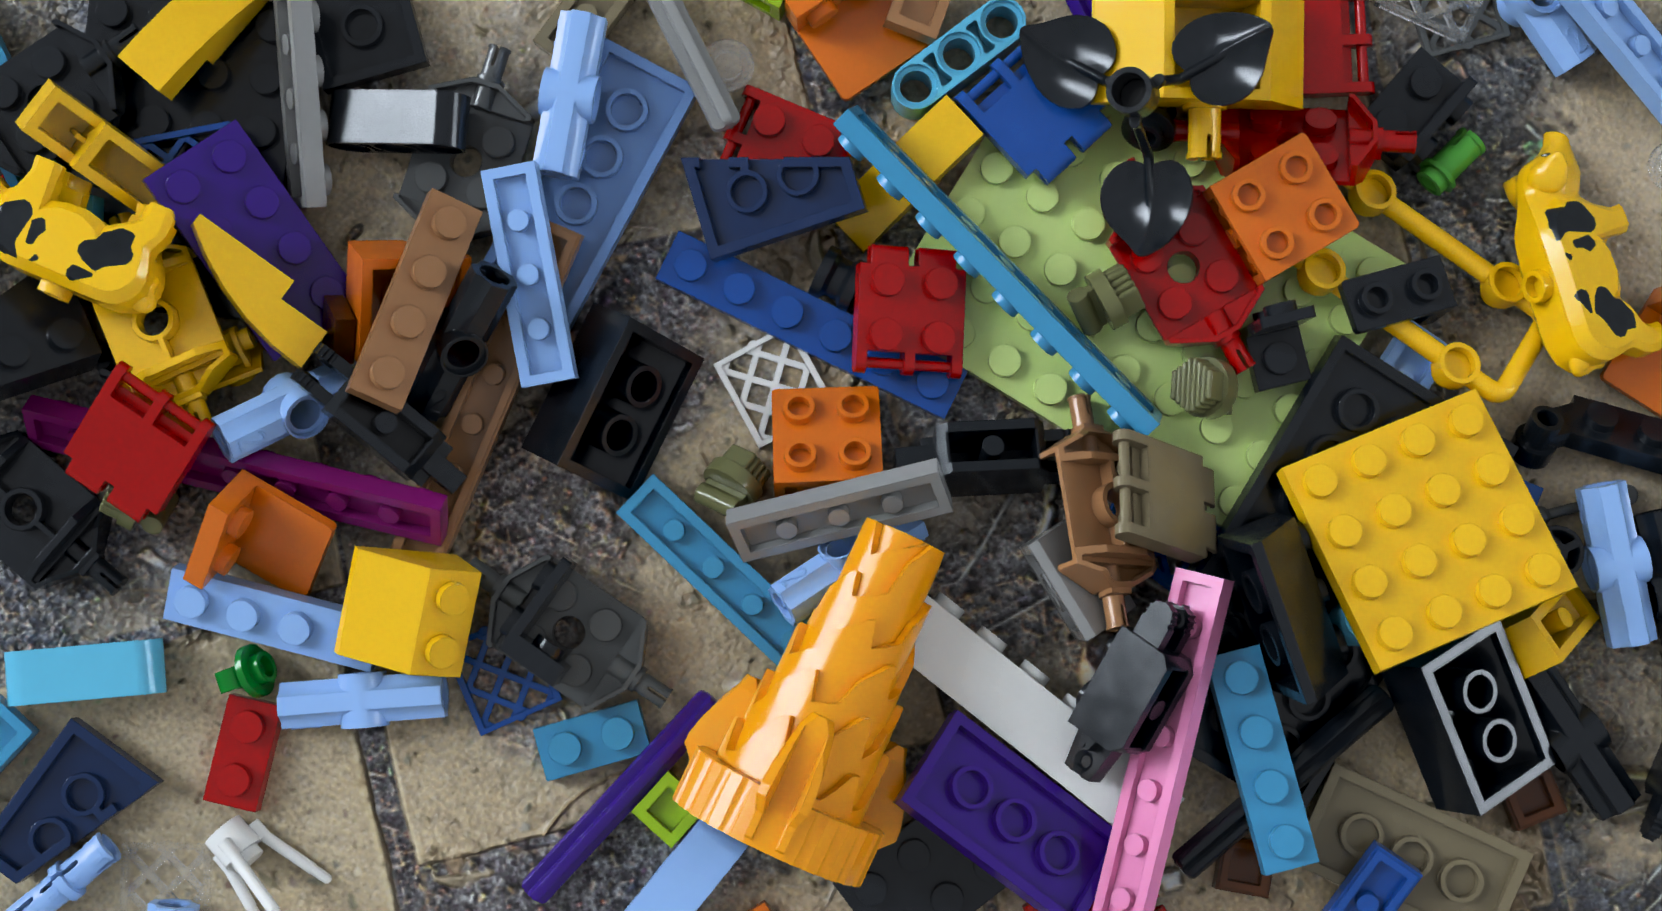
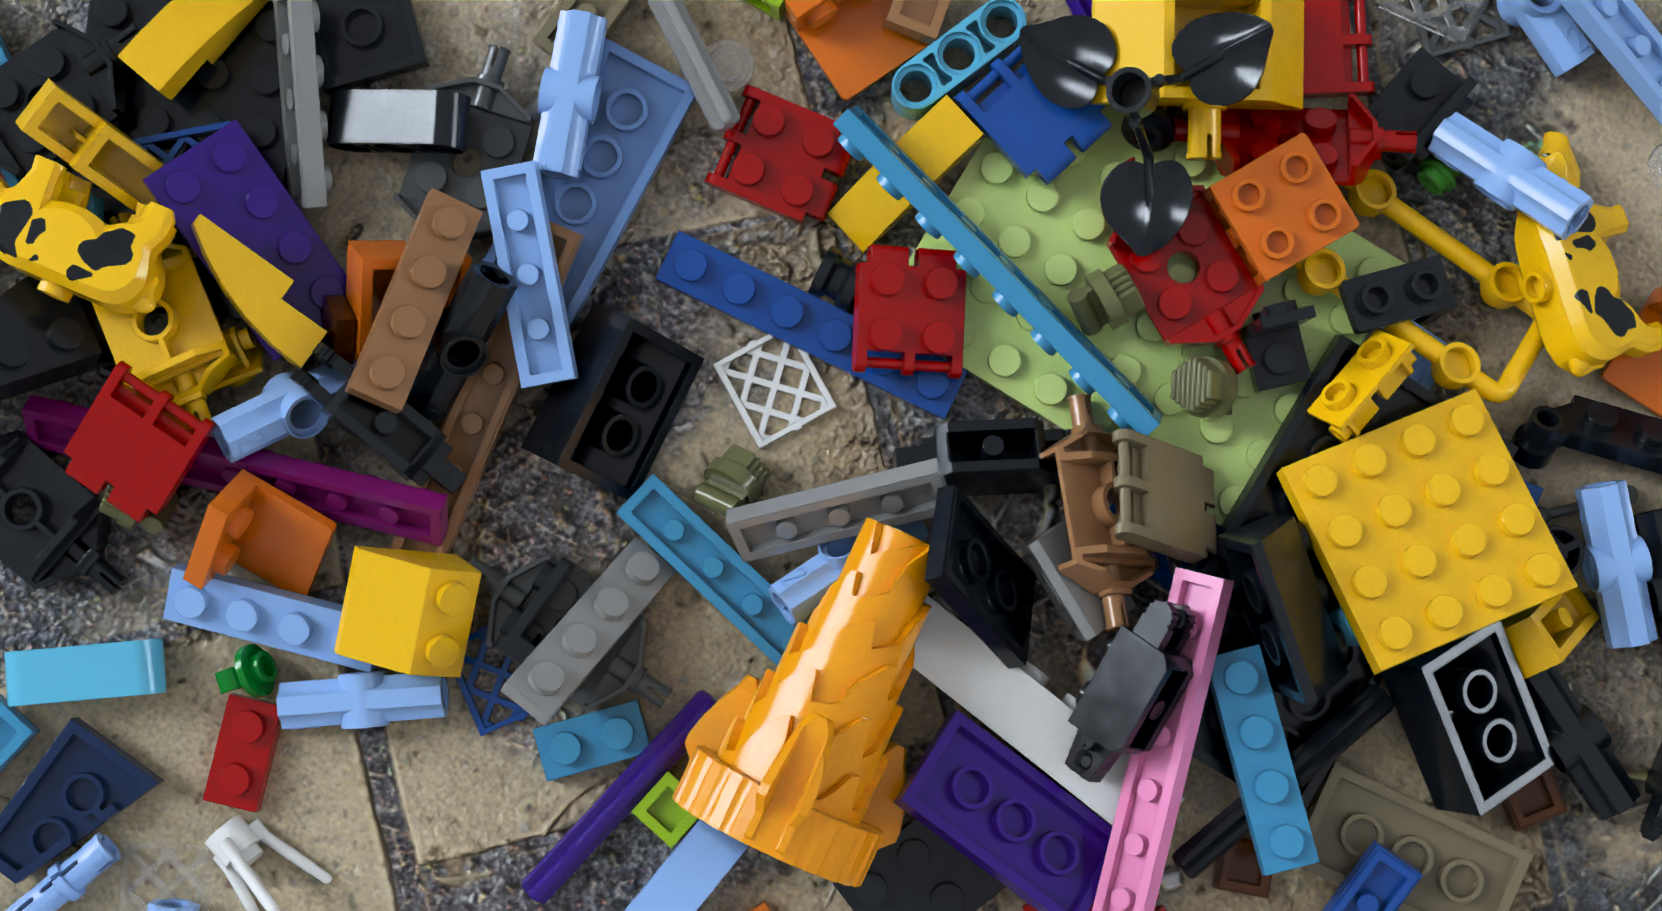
dark blue wing [681,157,868,263] -> none
orange bracket [772,386,883,497] -> none
none -> light grey plate [501,537,677,726]
none -> black tile [925,484,1036,669]
none -> yellow hinge [1307,329,1417,442]
none -> light blue piece [1428,112,1594,241]

